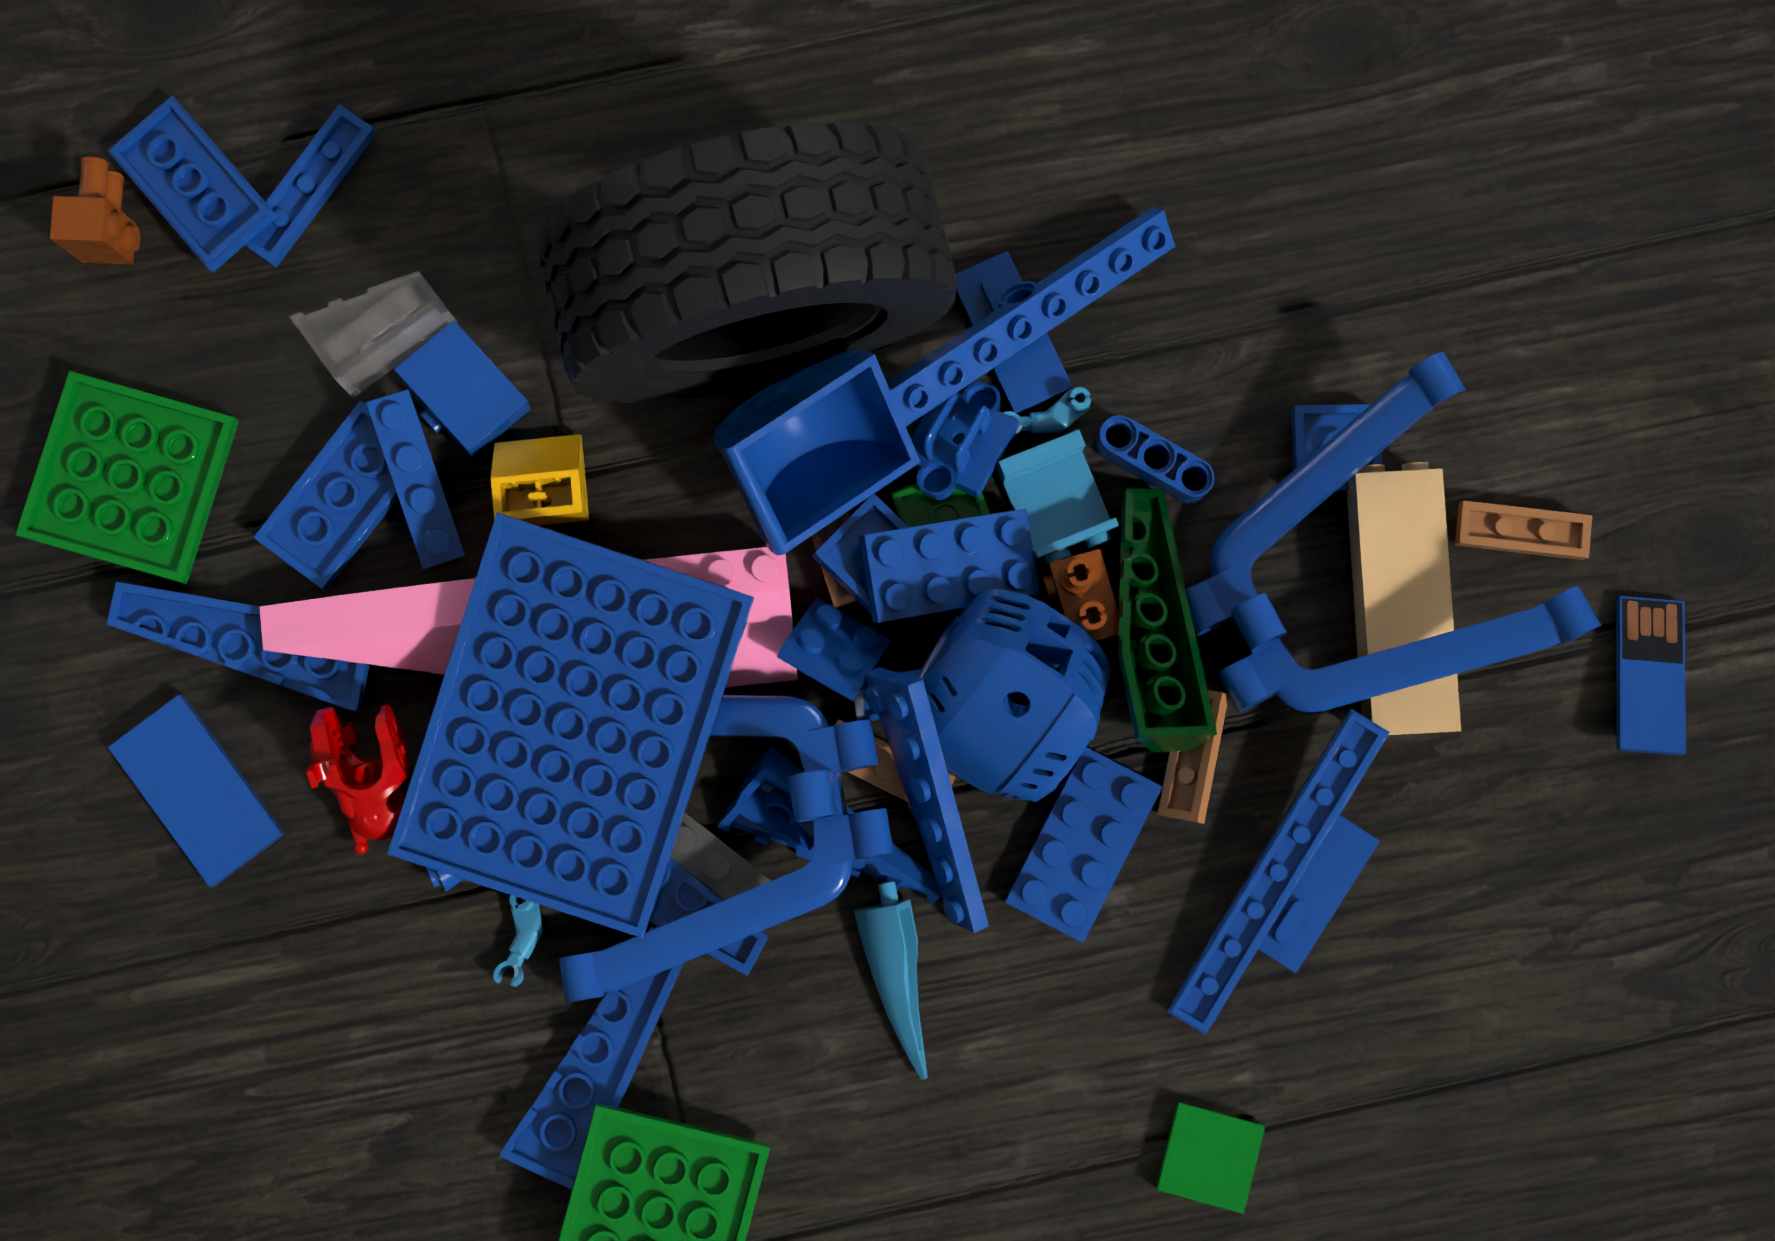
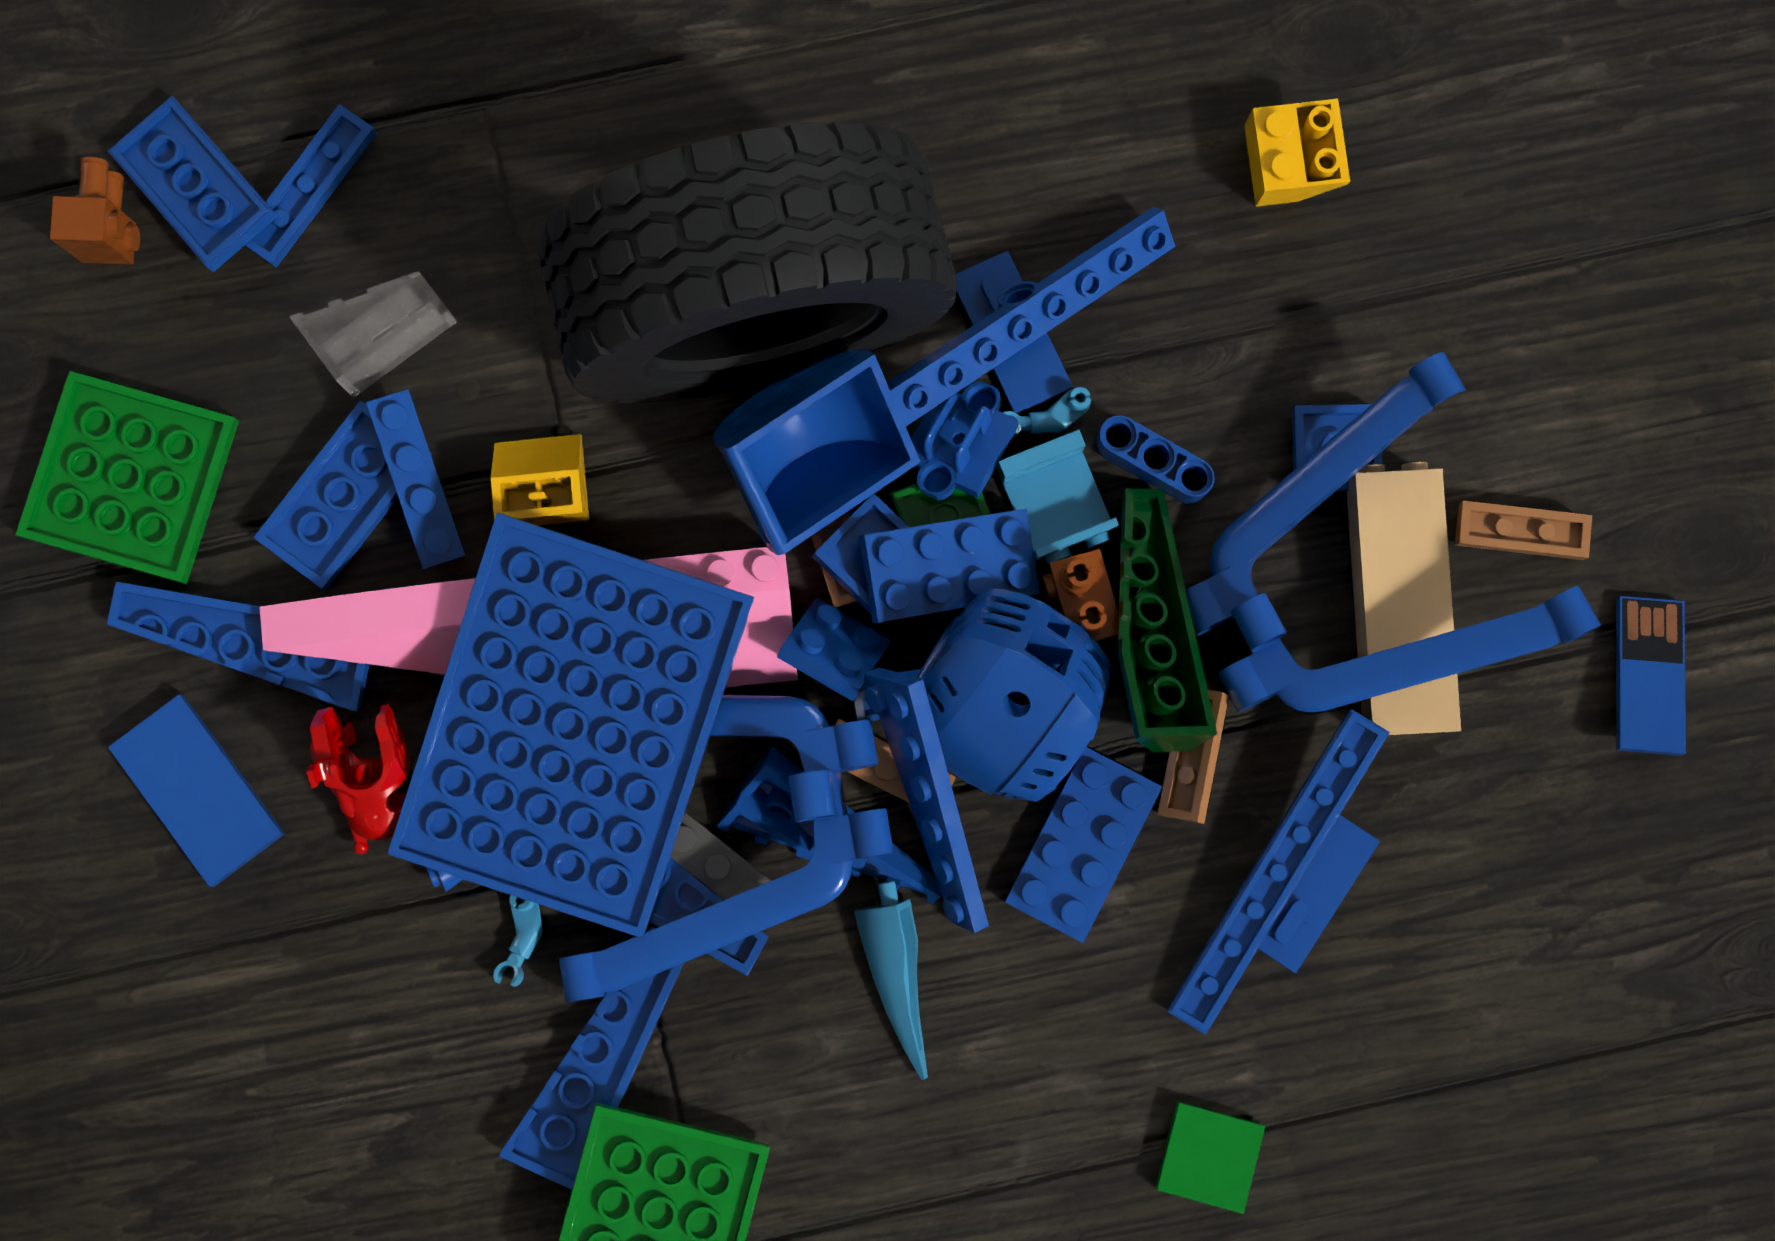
blue container [394,320,530,461] -> none
none -> yellow slope [1244,98,1350,207]

